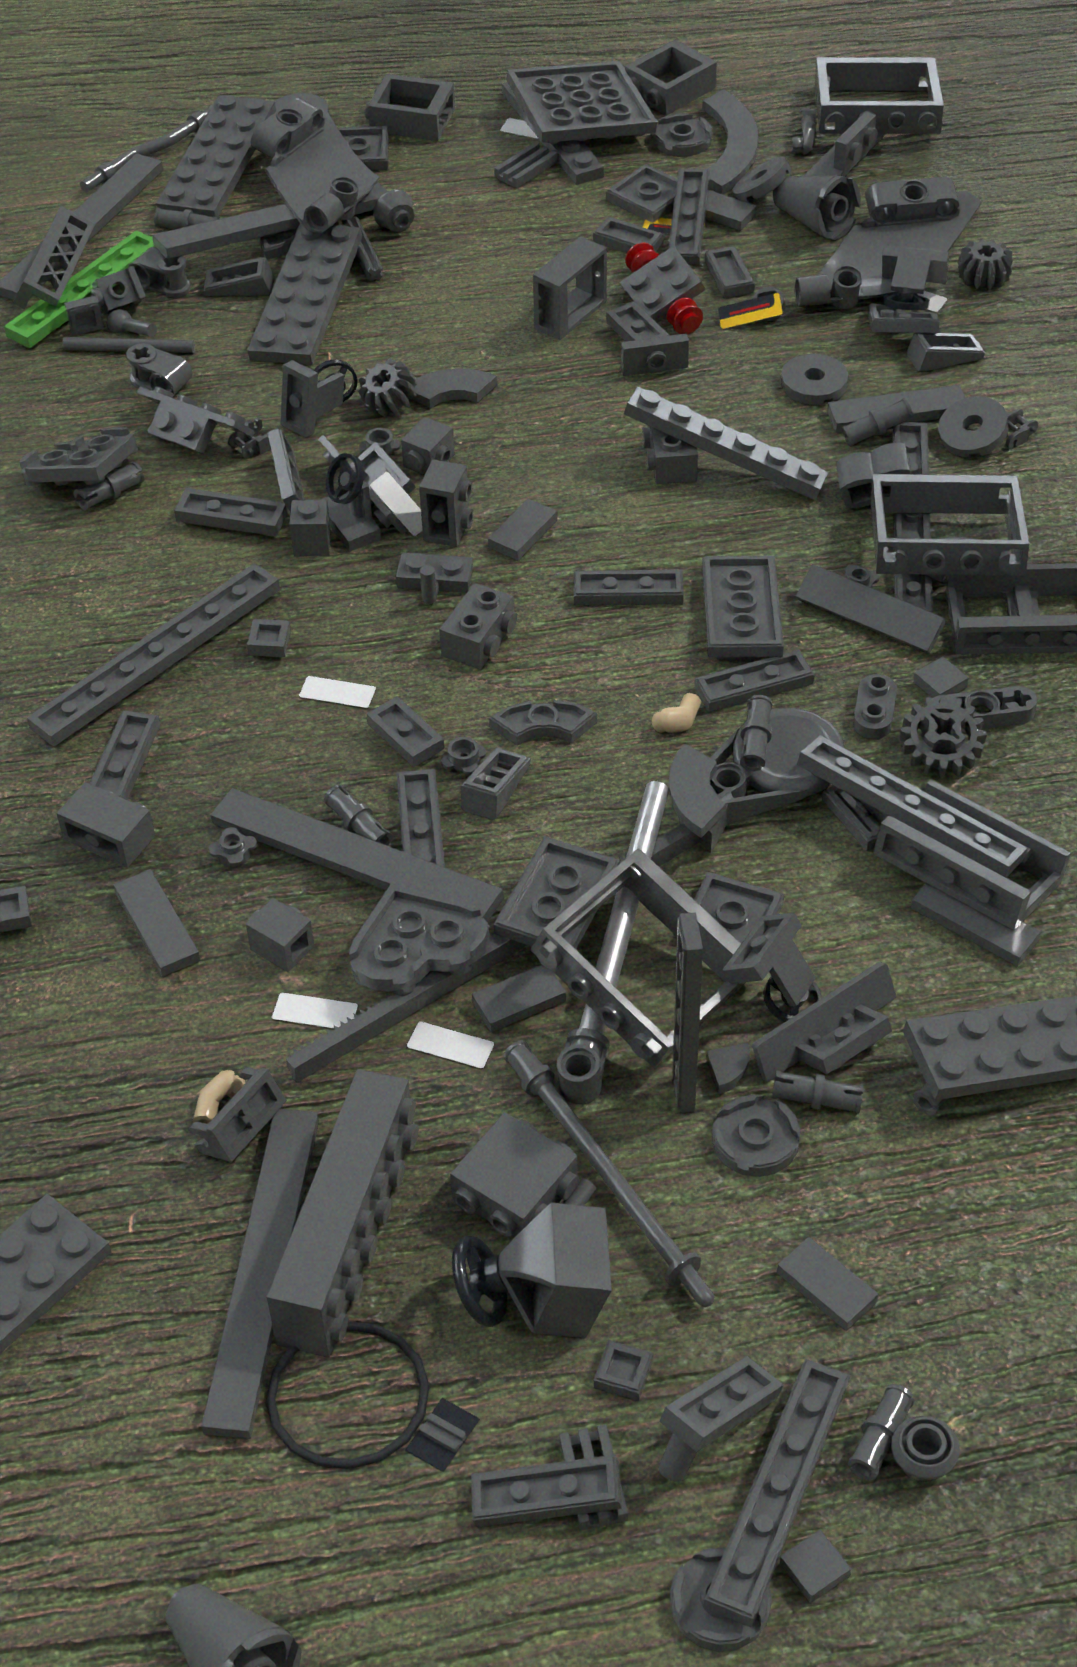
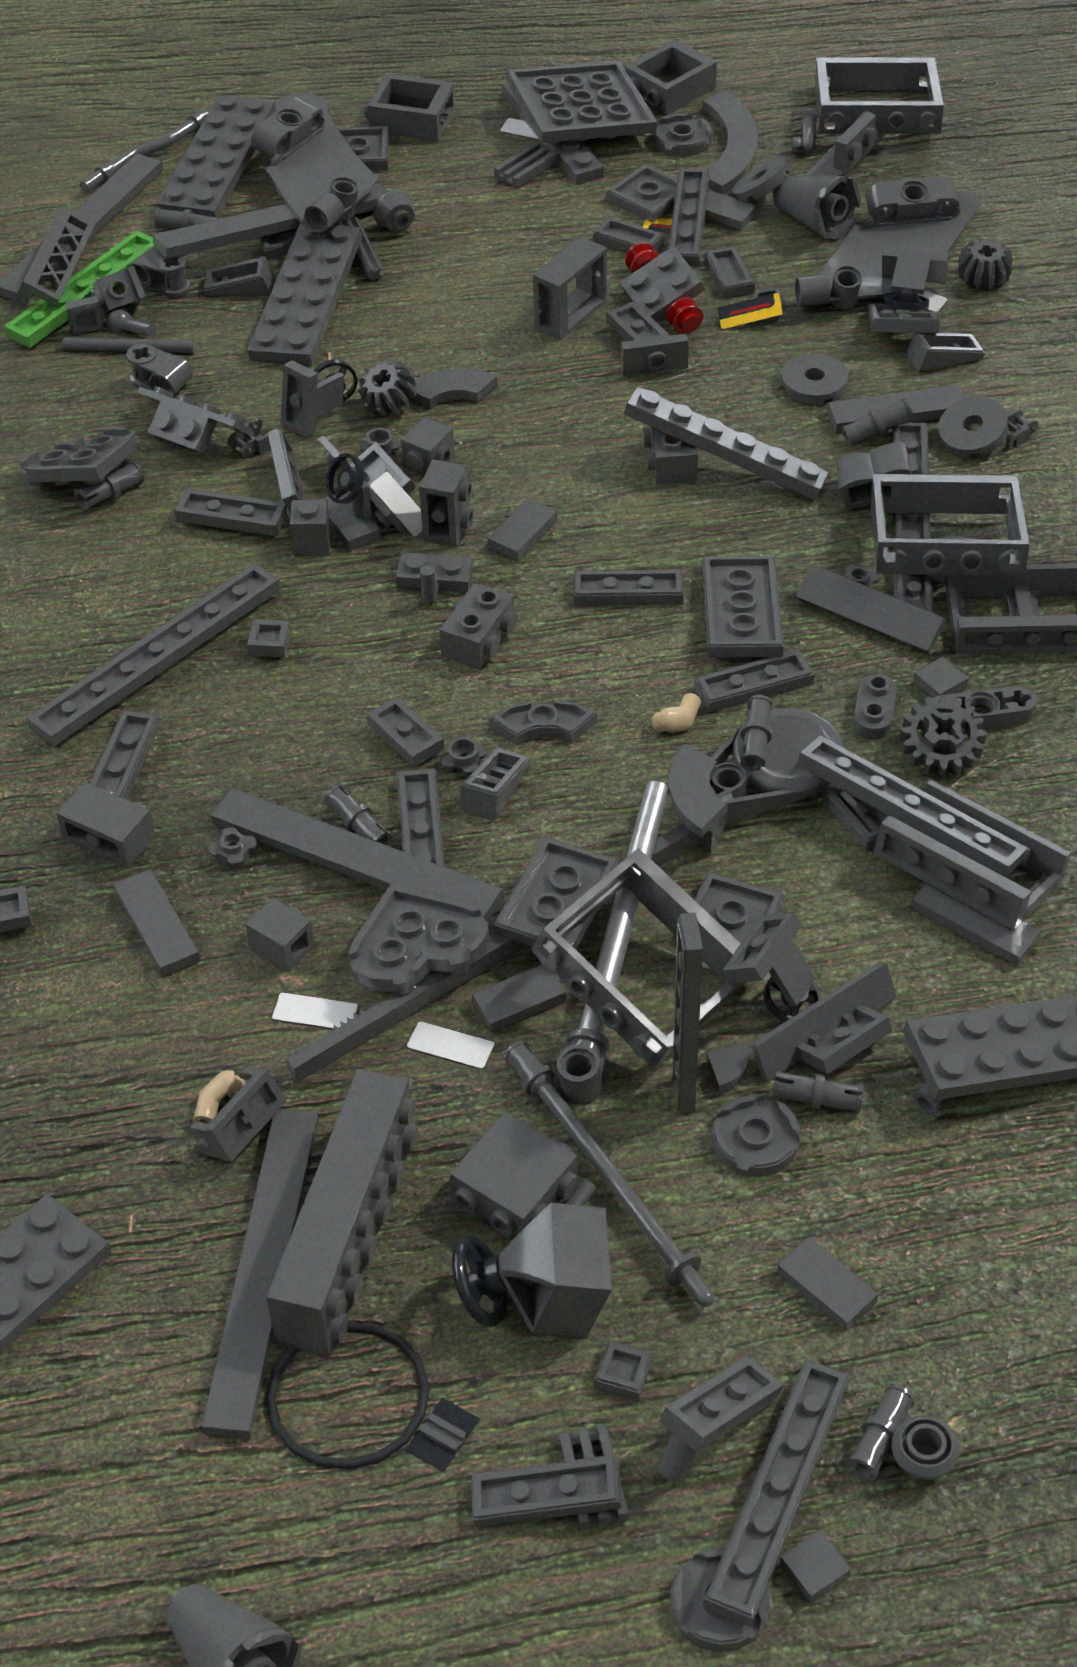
white sticker [299,676,376,708] -> none

